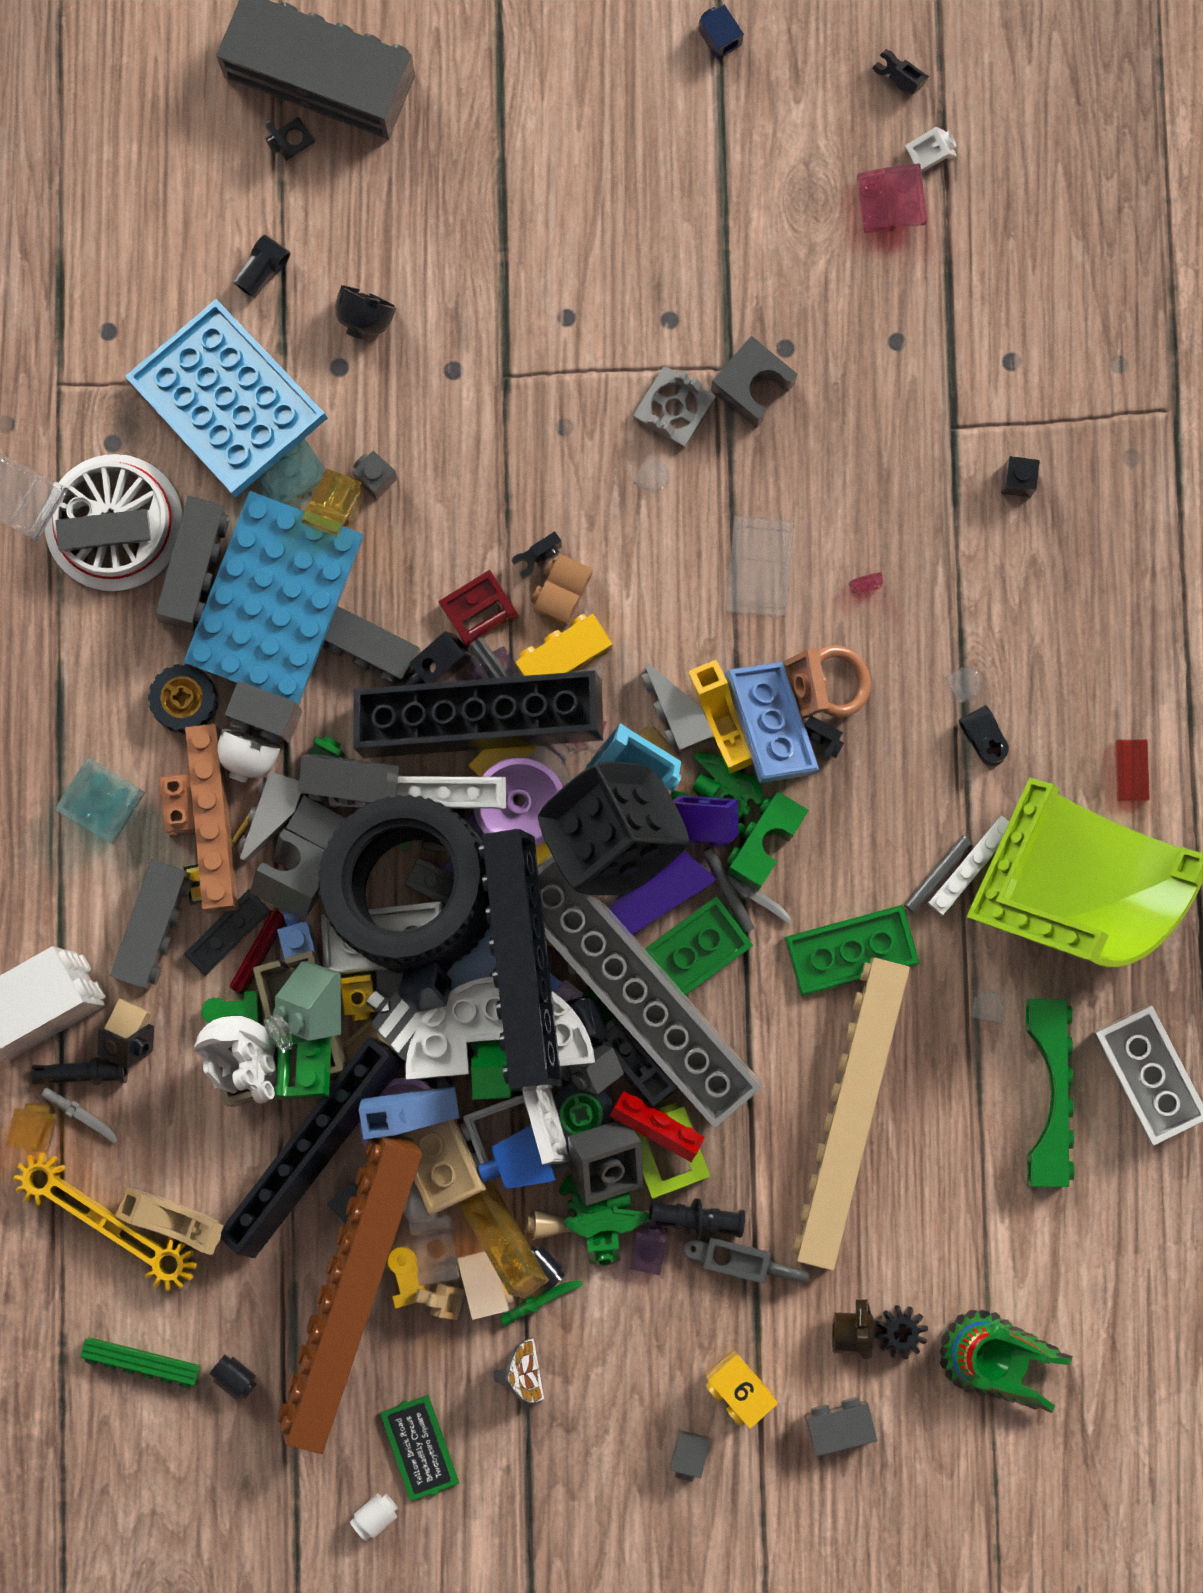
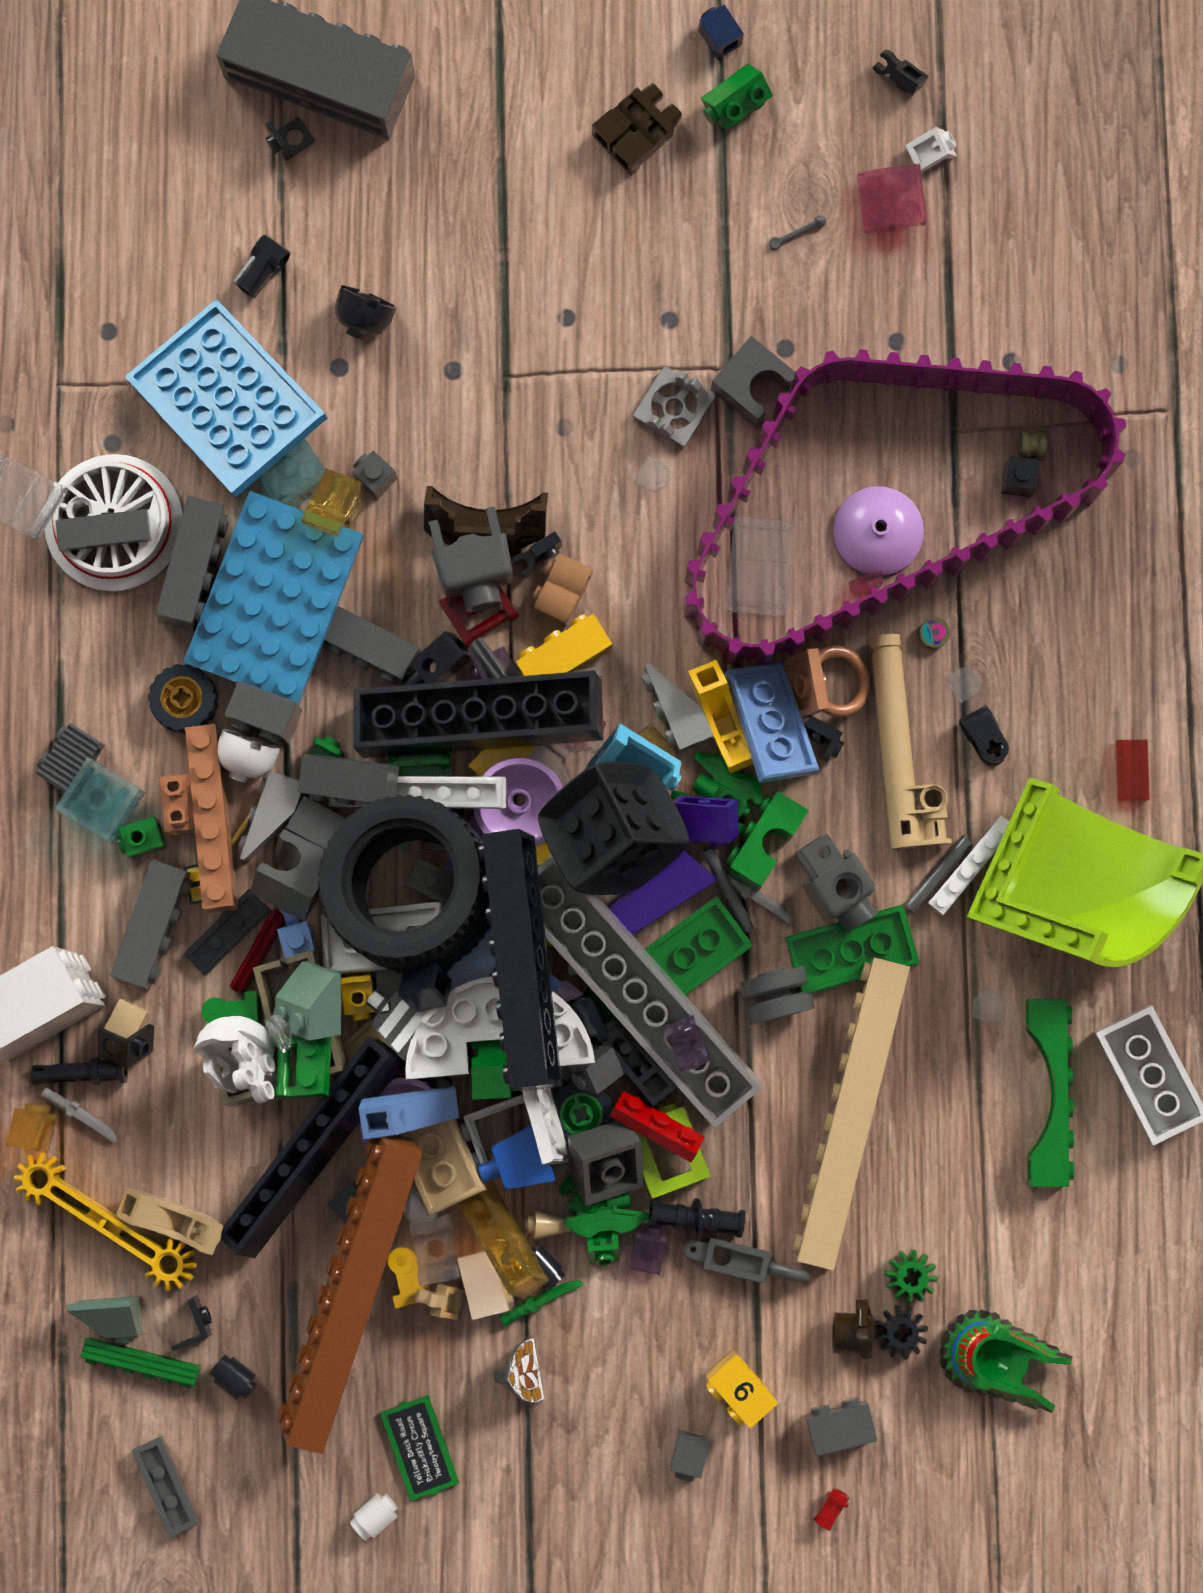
none -> dark grey brick [36,723,105,796]
none -> sand green slope [66,1296,142,1343]
none -> green brick [117,816,168,859]
none -> dark grey plate [131,1436,200,1538]
none -> black bracket [172,1295,213,1351]
none -> green hinge [388,752,452,777]
none -> dark brown windscreen [424,486,548,556]
none -> dark grey piece [429,506,513,612]
none -> dark brown hips [592,83,682,176]
none -> clear purple bracket [664,1015,709,1072]
none -> magenta piece [683,349,1127,665]
none -> green brick [701,64,773,130]
none -> dark grey wheel [739,966,815,1025]
none -> dark grey hinge [769,215,826,250]
none -> dark grey piece [795,834,878,933]
none -> red pin [813,1487,850,1531]
none -> lavender dish [833,486,924,577]
none -> tan piece [870,634,952,850]
none -> green gear [884,1249,938,1303]
none -> tile [918,617,950,649]
none -> olive wheel [1018,430,1047,461]

